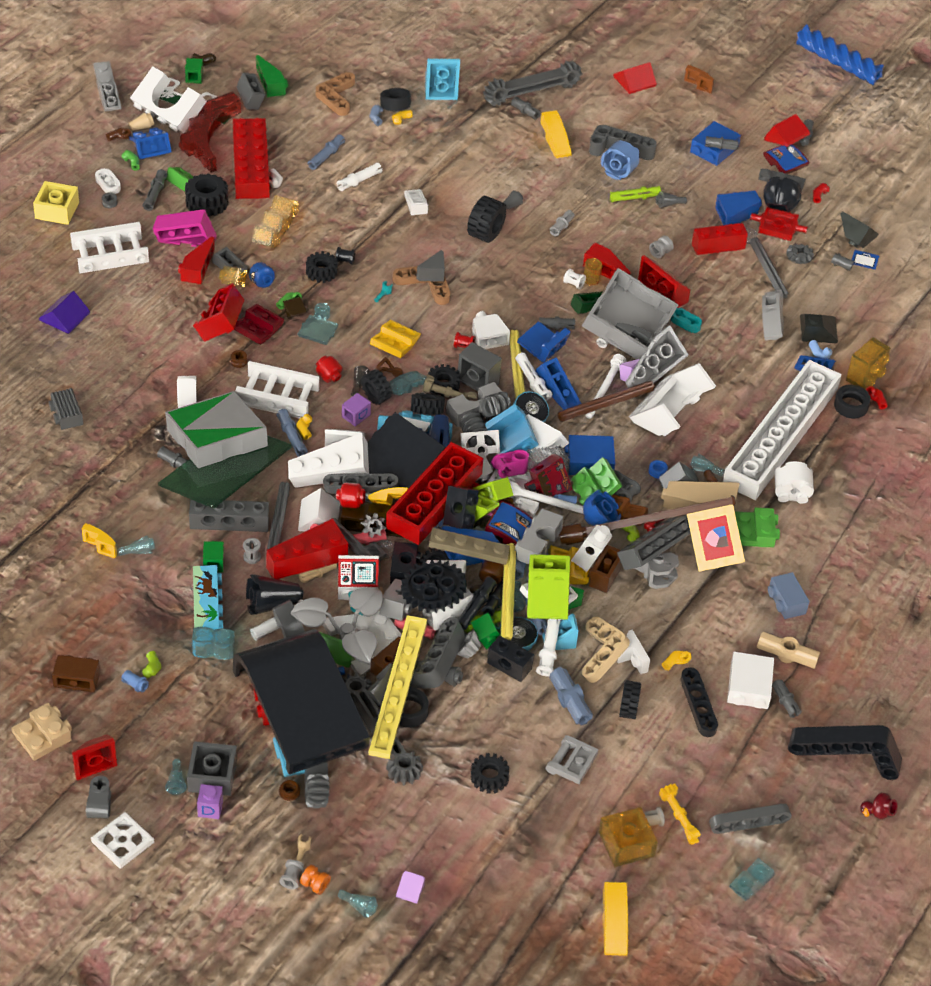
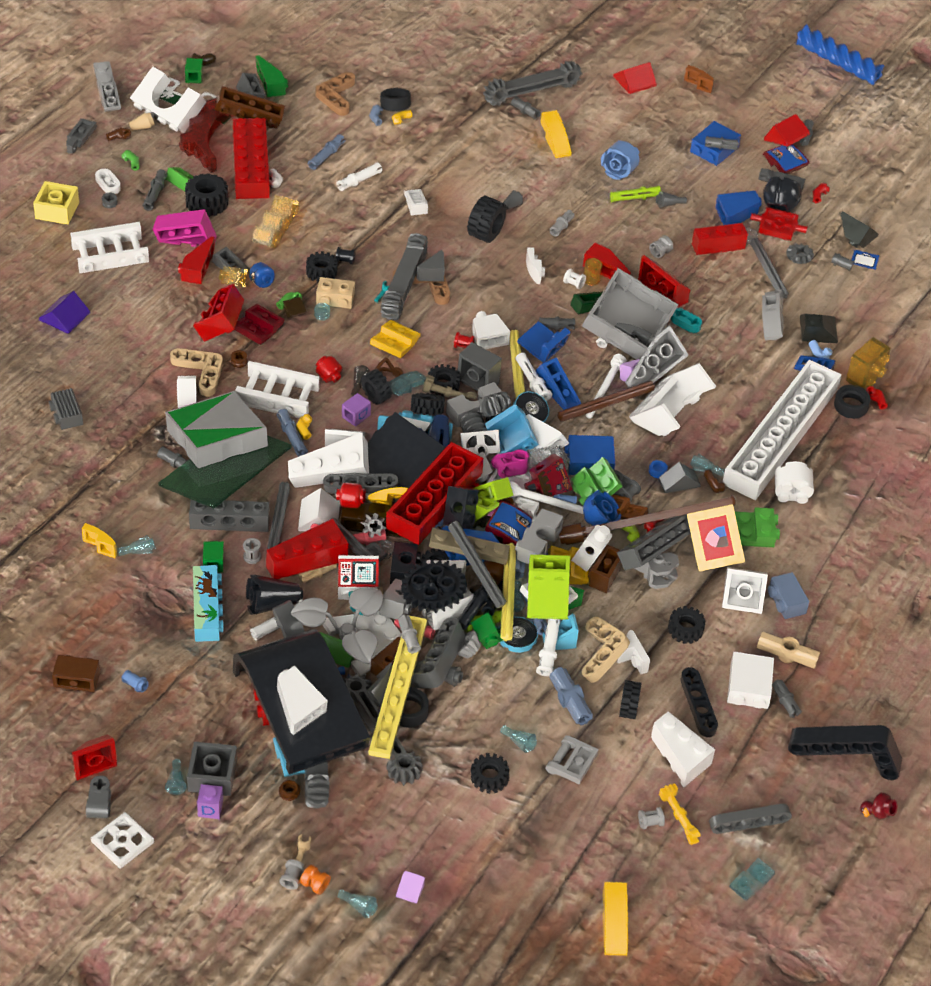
tan plate [12,703,72,761] -> none
blue bracket [129,128,172,159] -> none
lime arm [142,651,161,679] -> none
clear light blue brick [192,627,235,660] -> none
clear light blue piece [298,315,338,345] -> none
medium azure slope [425,59,460,100] -> none
black brick [487,635,534,682] -> none
dark grey beam [589,125,657,160] -> none
clear yellow brick [598,807,658,868] -> none
tan slope [661,481,740,509] -> none
yellow arm [662,651,692,671] -> none
none -> dark grey hinge [66,118,97,154]
none -> tan beam [170,348,223,397]
none -> reddish brown brick [214,86,285,129]
none -> white slope [277,666,327,735]
none -> tan brick [316,277,355,309]
none -> dark grey arm [380,233,428,320]
none -> light grey axle [398,614,421,653]
none -> dark grey axle [448,521,506,608]
none -> clear light blue cone [500,725,537,753]
none -> white slope [526,247,545,284]
none -> white wedge [651,711,715,788]
none -> black tyre [668,606,705,644]
none -> white slope [722,567,768,614]

